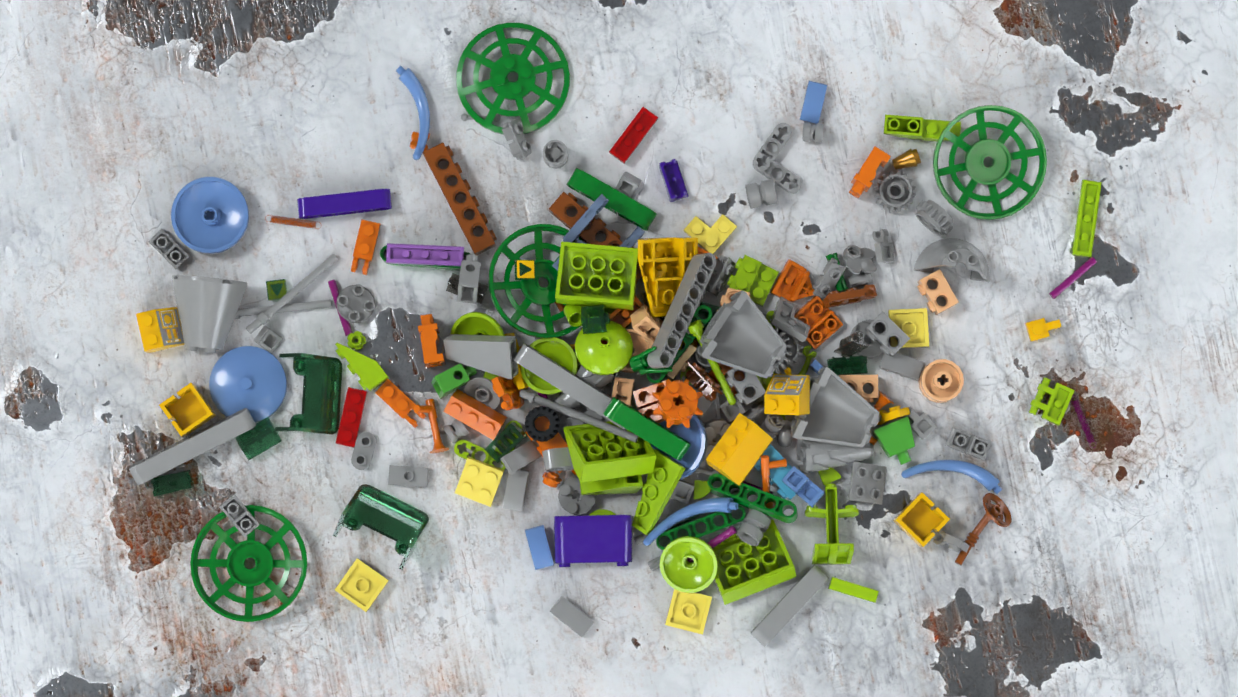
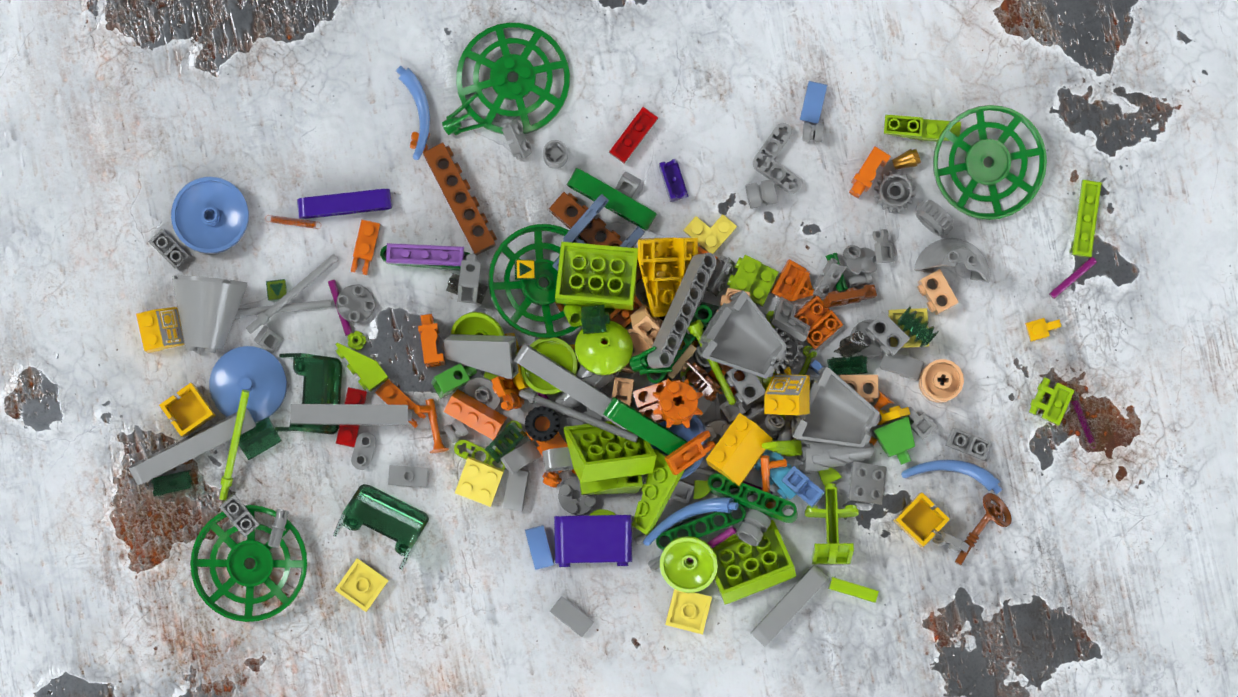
none -> lime bar [219,390,250,500]
none -> light grey axle [268,508,289,548]
none -> light grey brick [290,404,412,425]
none -> green plant [442,94,487,135]
none -> orange hinge [665,430,716,475]
none -> lime slope [762,440,802,457]
none -> clear green piece [897,306,939,348]

